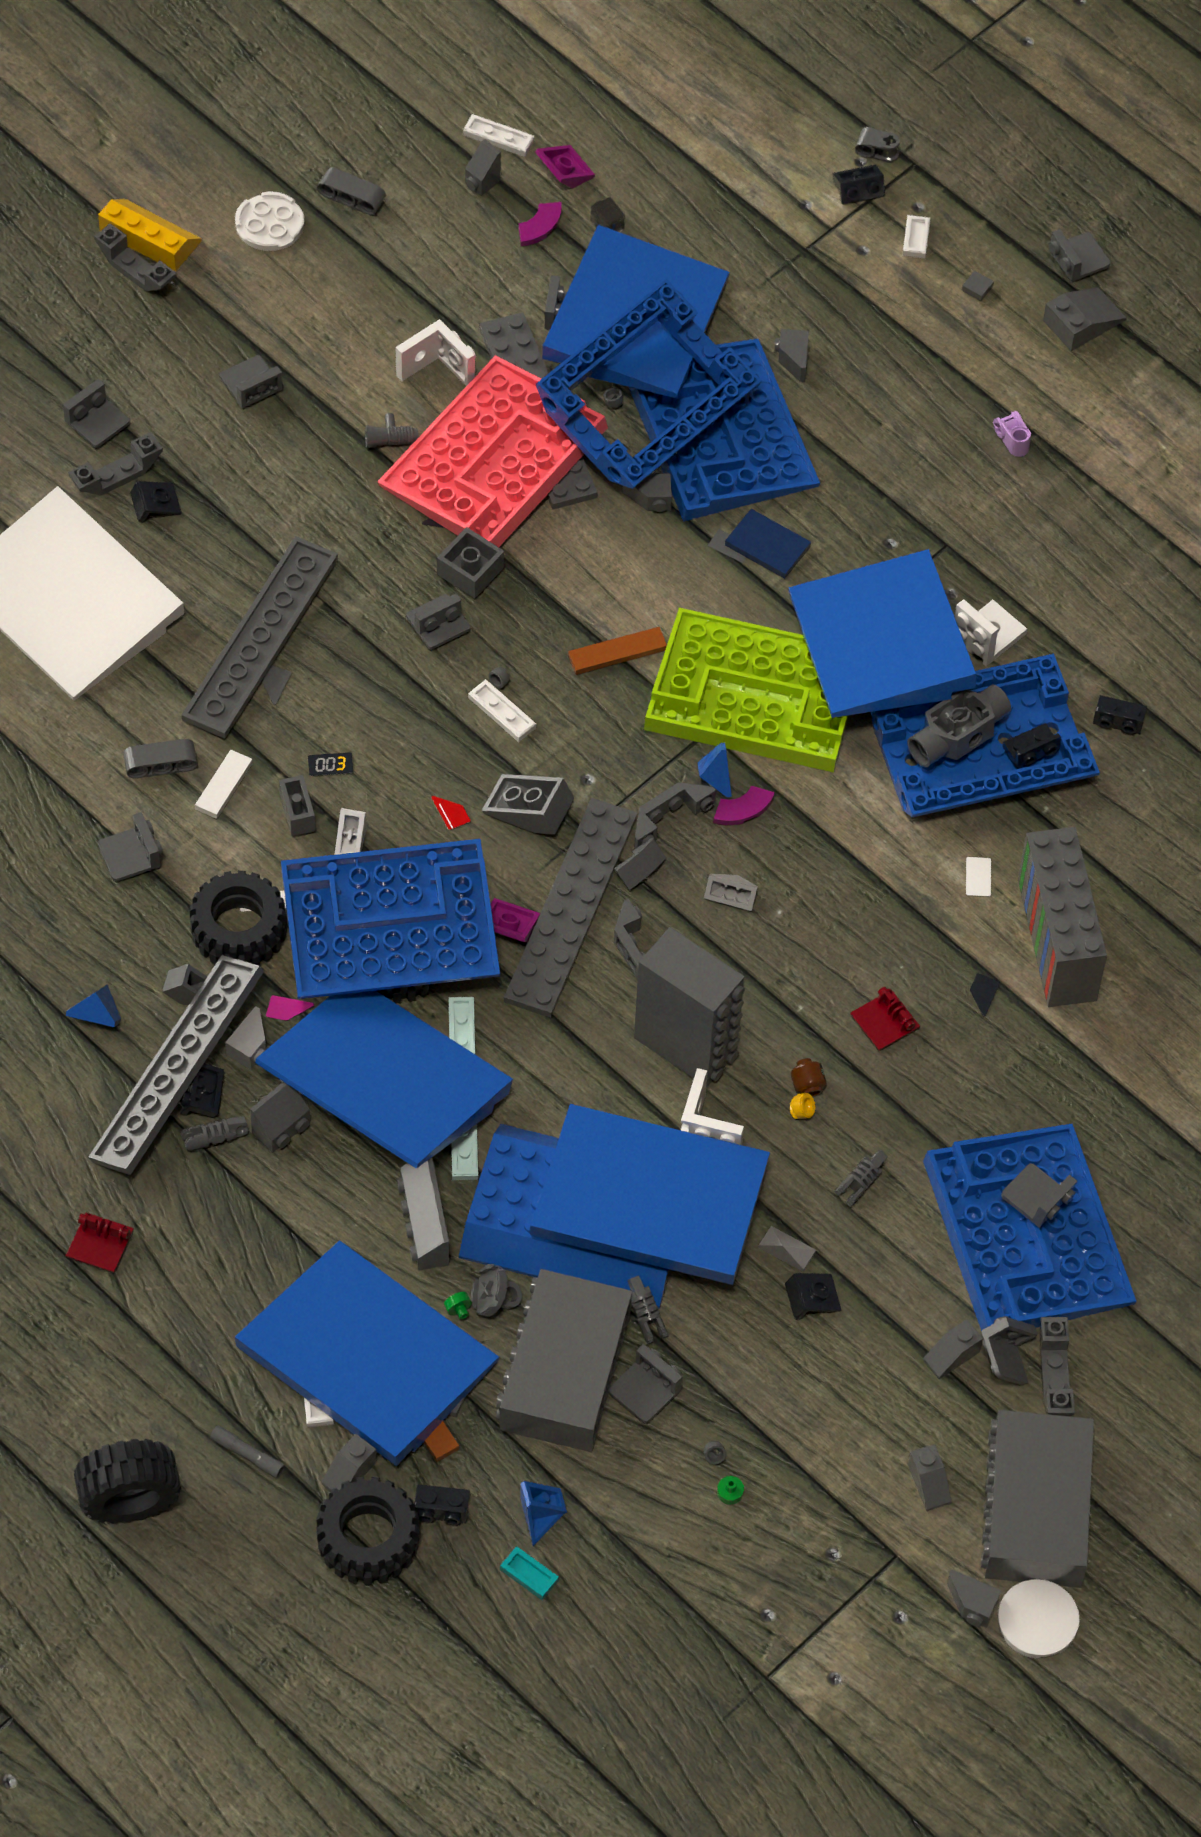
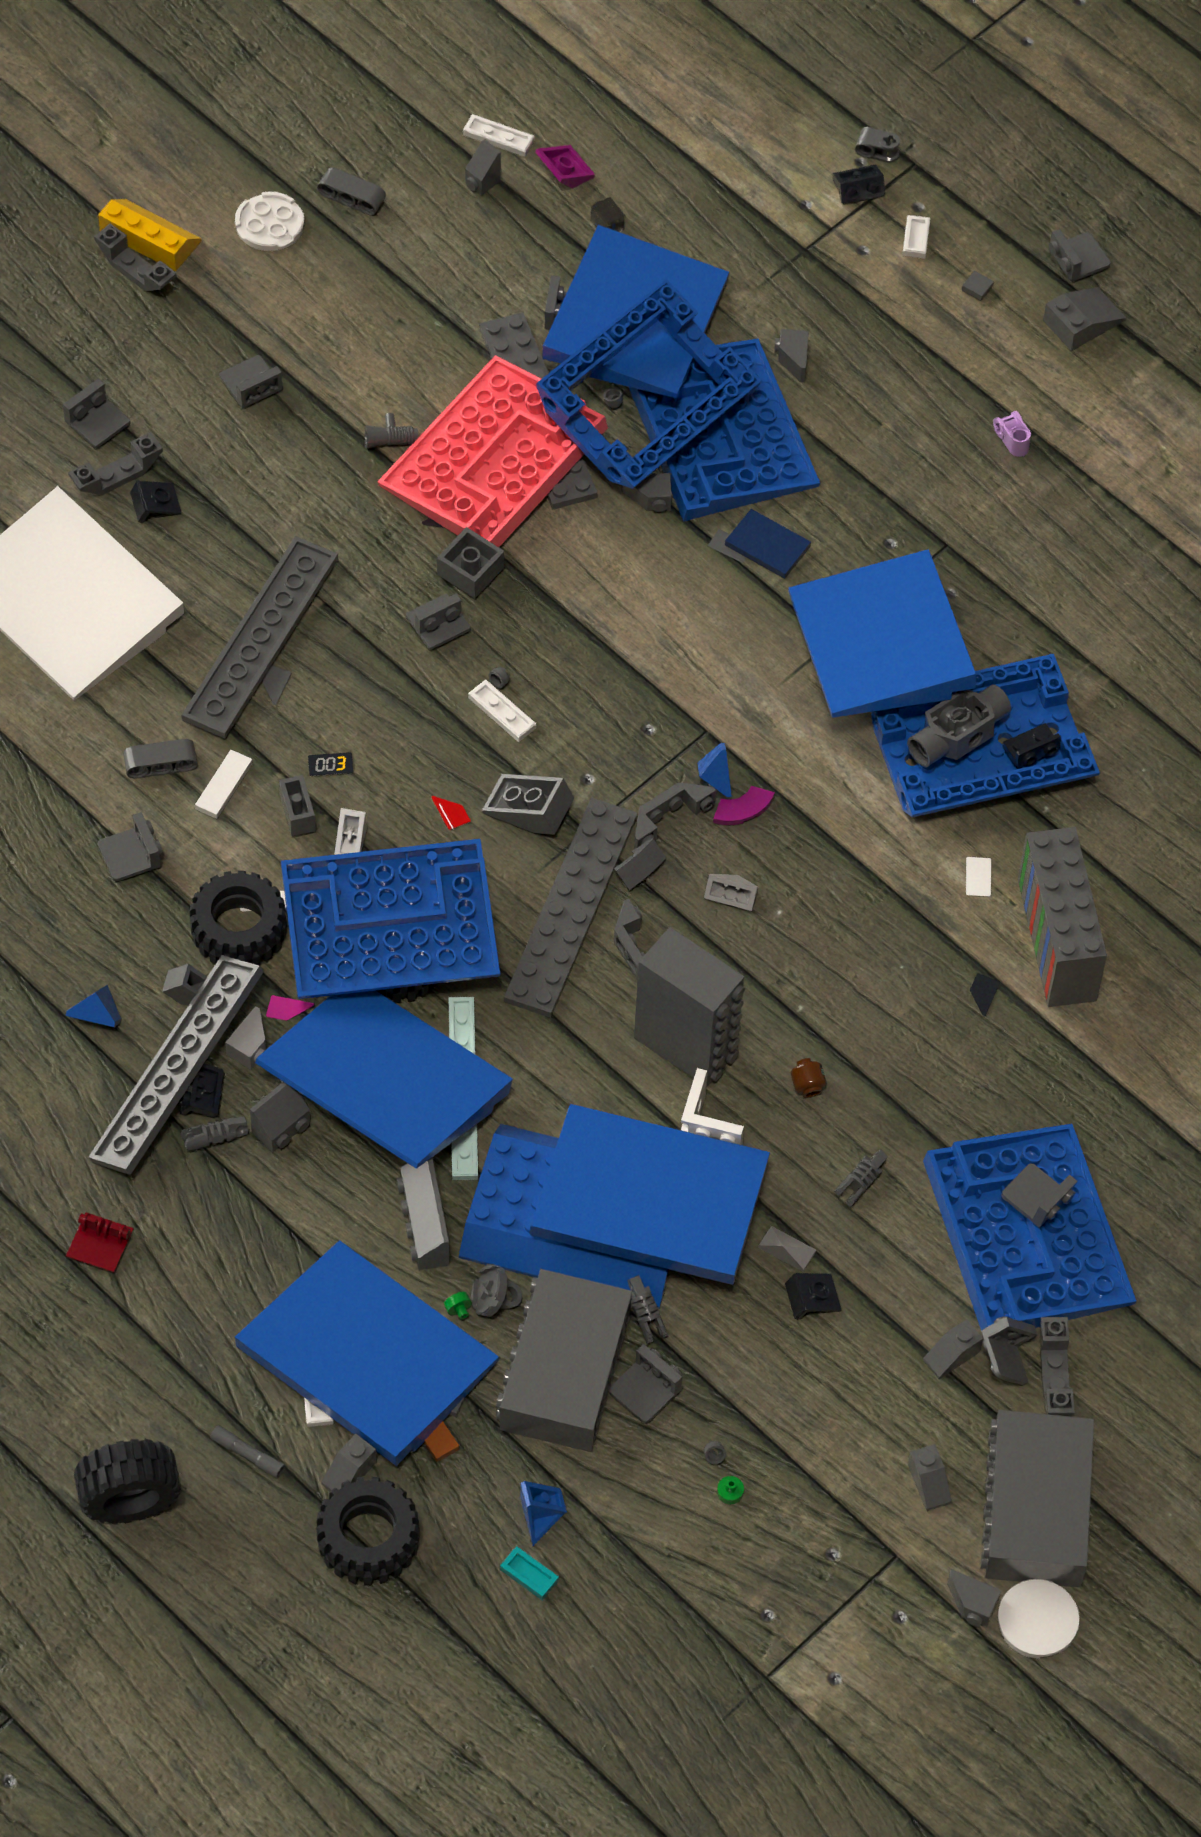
white bracket [396,319,476,386] -> none
black bracket [414,1484,470,1525] -> none
magenta slope [490,898,540,942] -> none
magenta tile [518,202,562,246] -> none
dark orange tile [568,627,667,675] -> none
lime slope [644,608,849,773] -> none
yellow tile [790,1093,815,1119] -> none
dark red hinge [850,987,920,1051] -> none
white bracket [955,599,1027,666] -> none
black bracket [1093,695,1147,735] -> none

